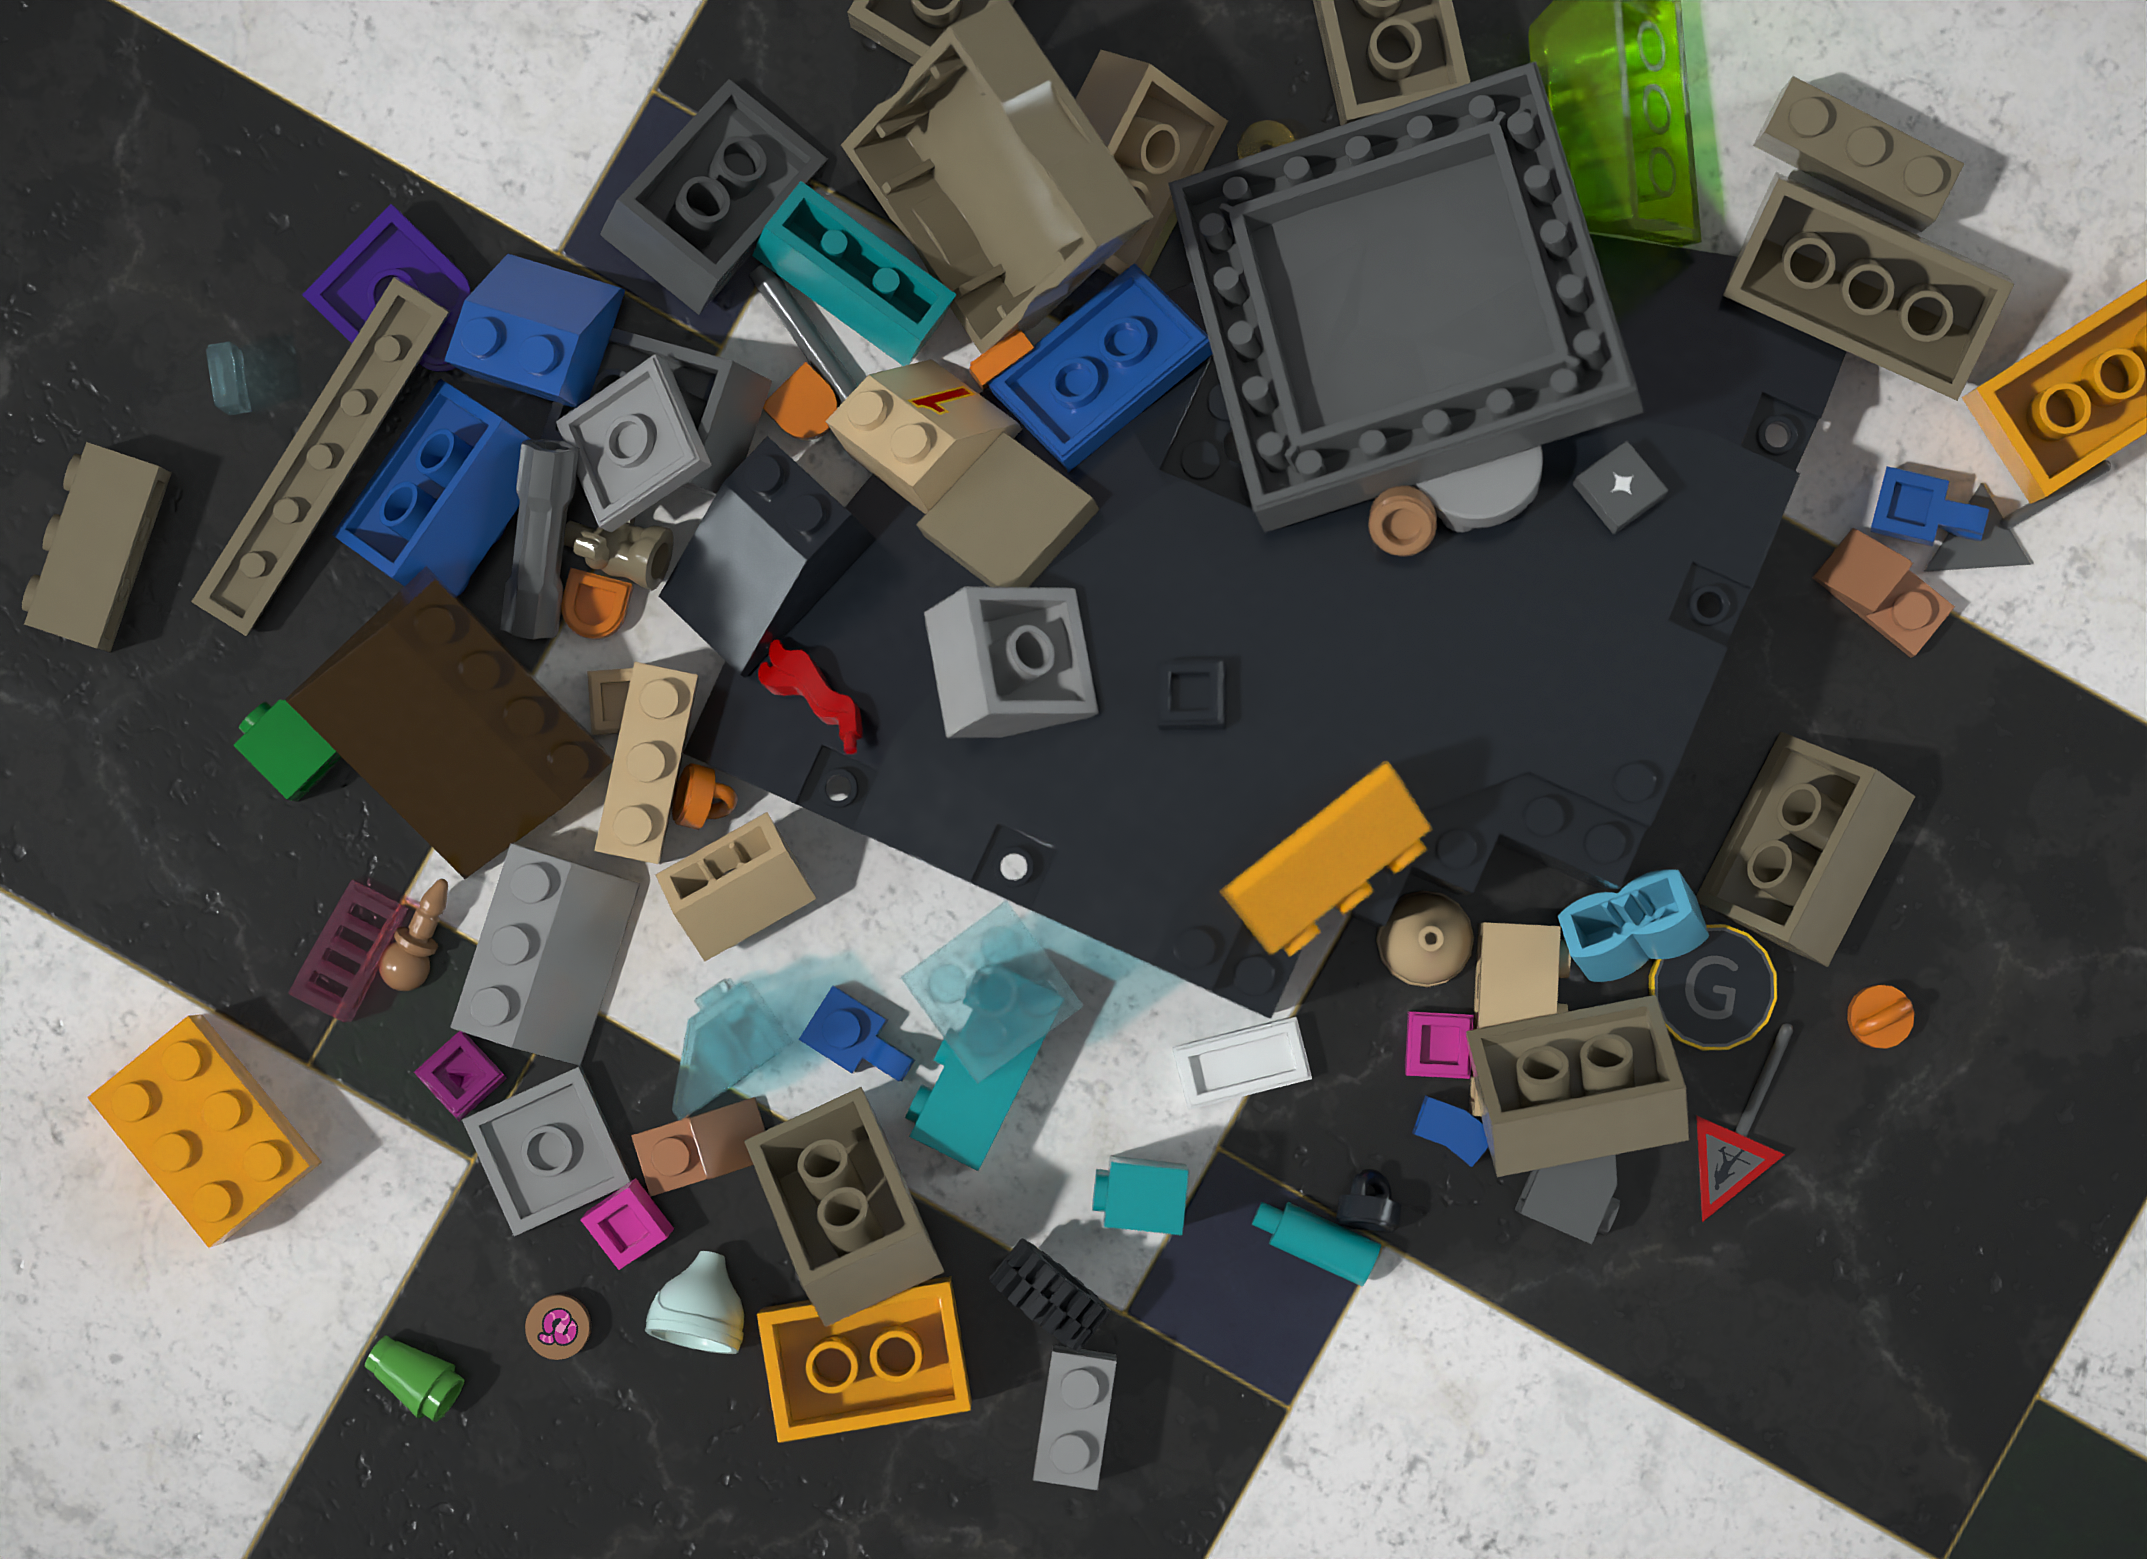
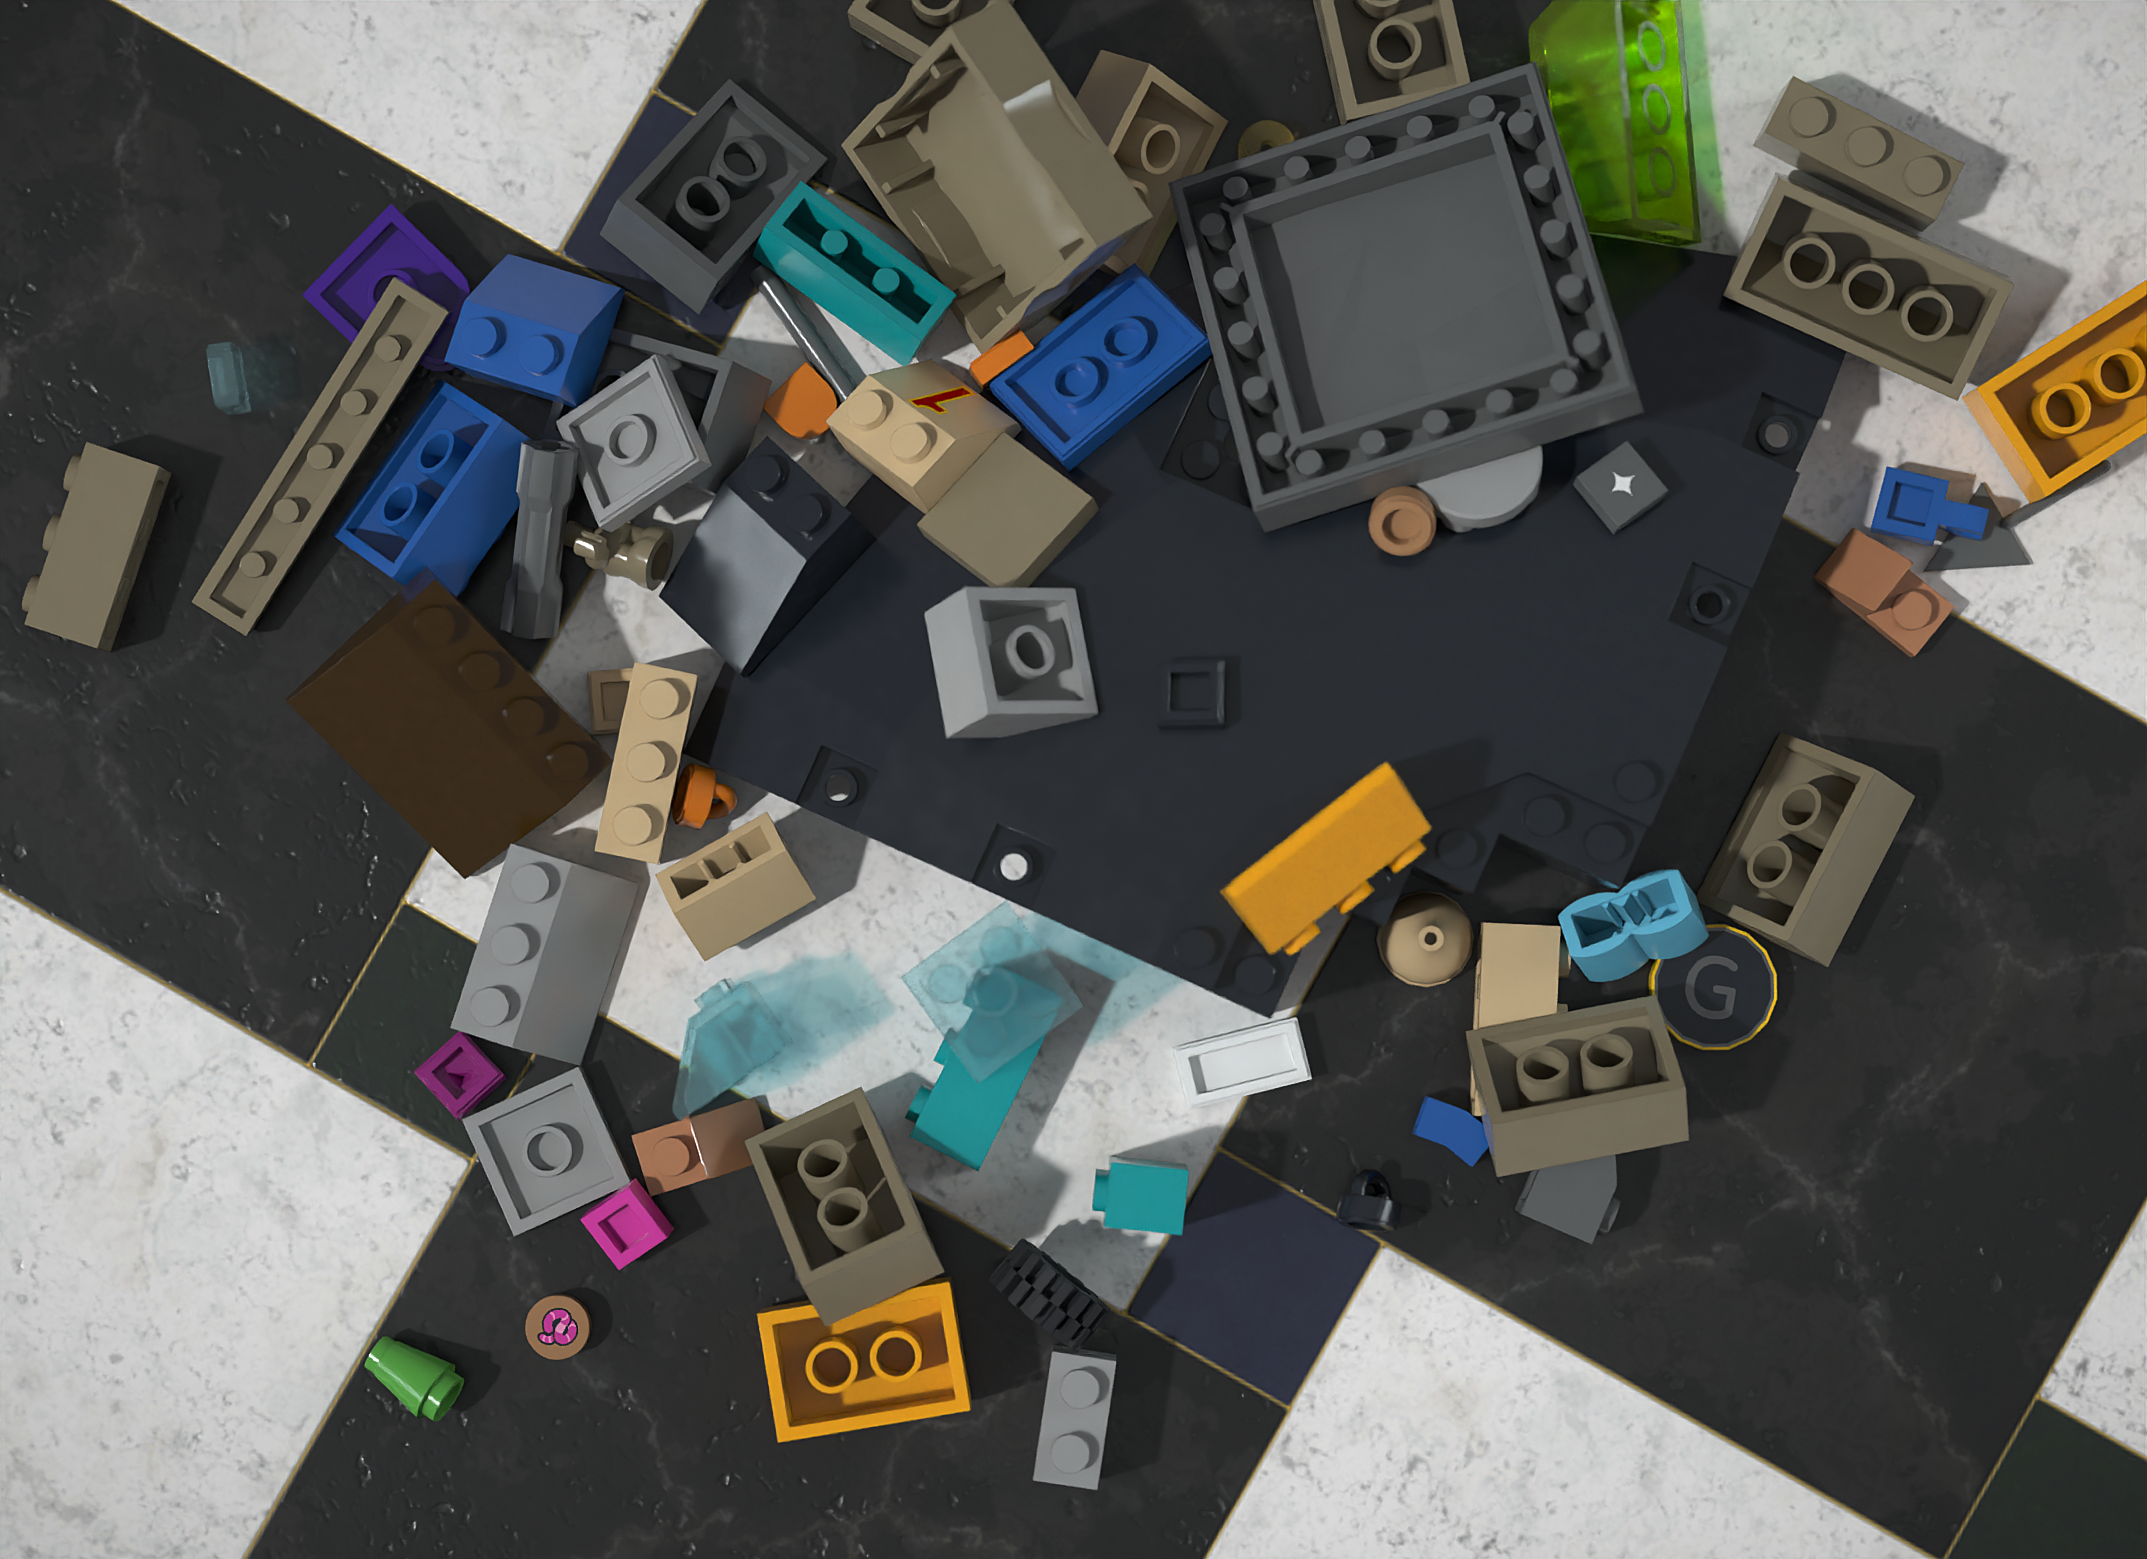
light orange brick [87,1014,322,1248] -> none
green slope [234,700,342,802] -> none
clear pink slope [288,879,410,1022] -> none
medium nougat bar [379,879,448,991] -> none
orange tile [561,568,634,640] -> none
light aqua helmet [645,1251,744,1354] -> none
red hair [758,639,862,754] -> none
blue plate [798,986,916,1082] -> none
teal cylinder [1251,1202,1381,1287] -> none
dark pink tile [1405,1011,1473,1079] -> none
piece [1696,1023,1793,1222] -> none
orange tile [1847,985,1914,1048] -> none

